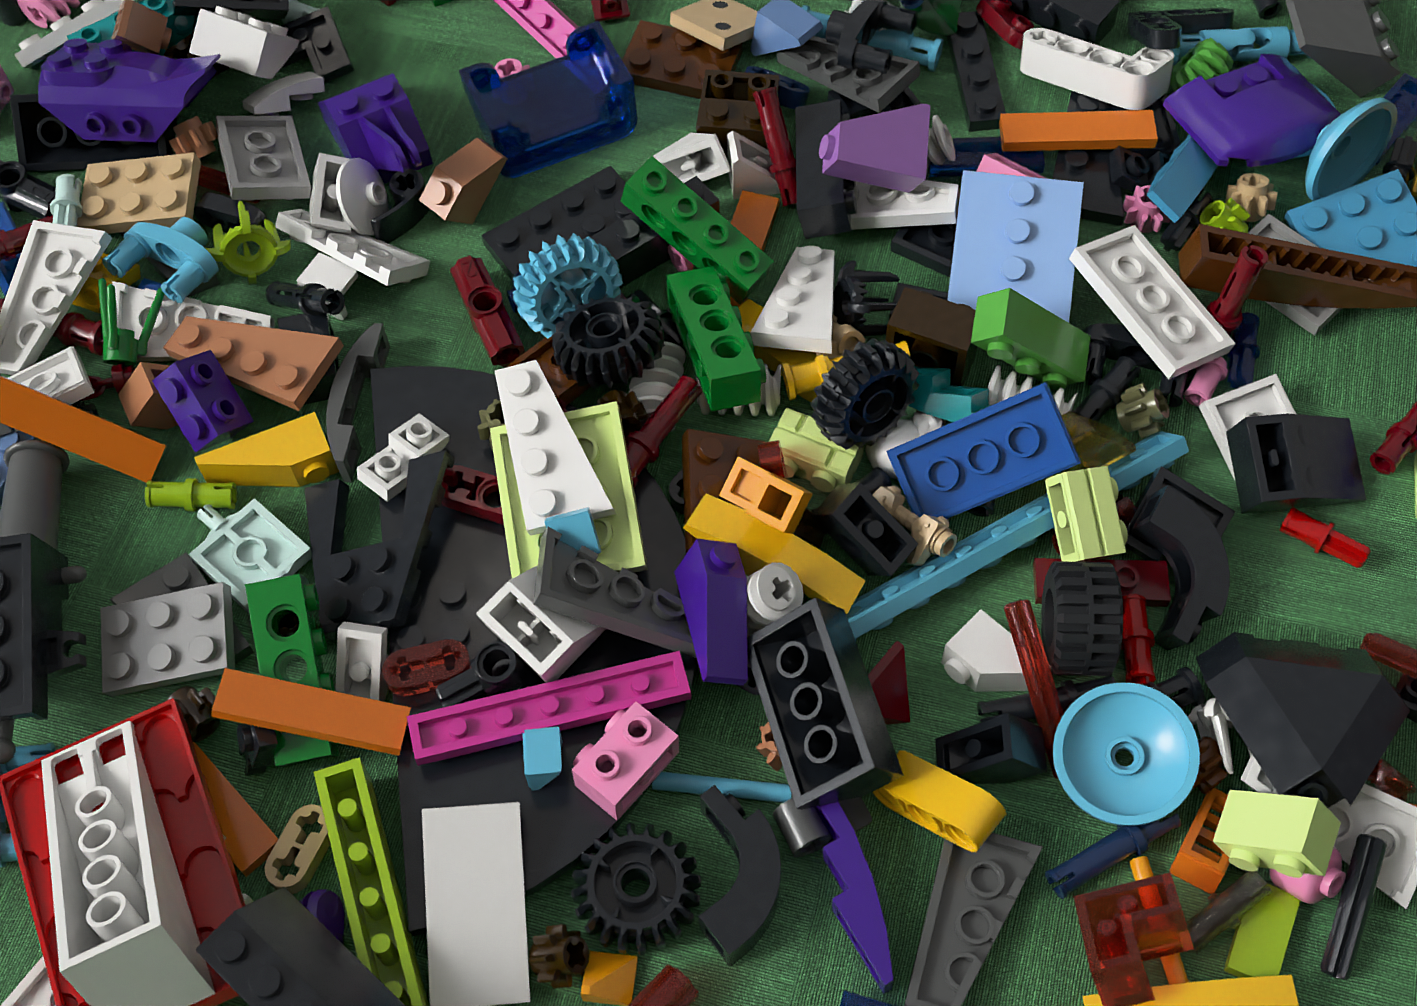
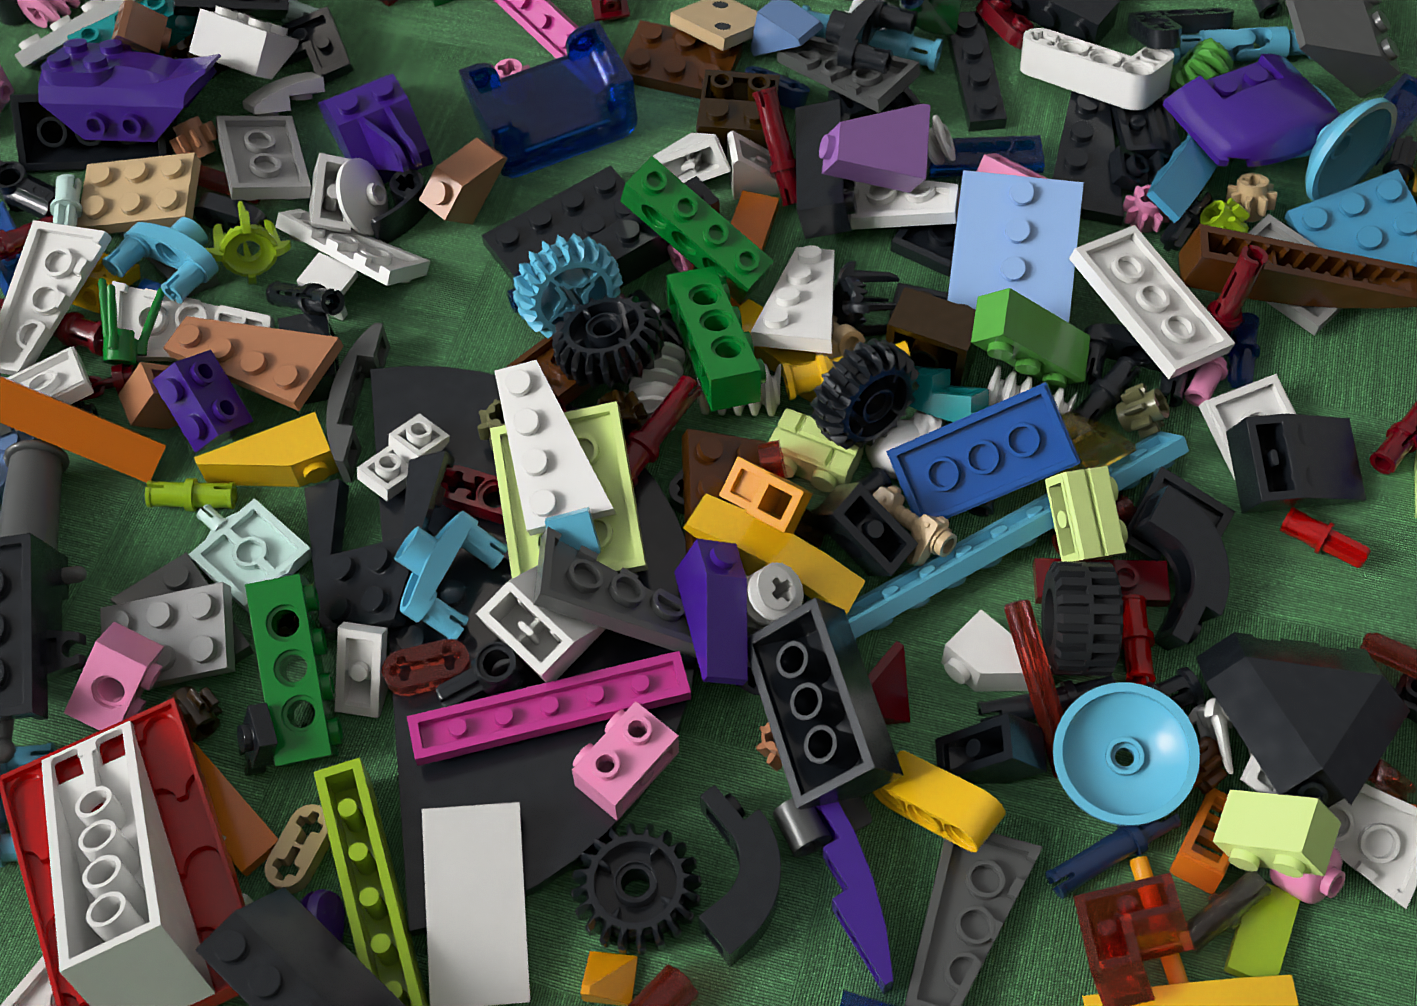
orange tile [212,668,411,756] -> none
dark red piece [450,255,525,367] -> none
medium azure slope [522,726,563,791] -> none
dark brown gear [529,924,589,988] -> none
medium azure bar [652,772,792,803] -> none
orange tile [999,110,1158,152] -> none
black axle [1320,834,1387,980] -> none
none -> bright pink brick [64,622,164,731]
none -> medium azure connector [395,511,508,642]

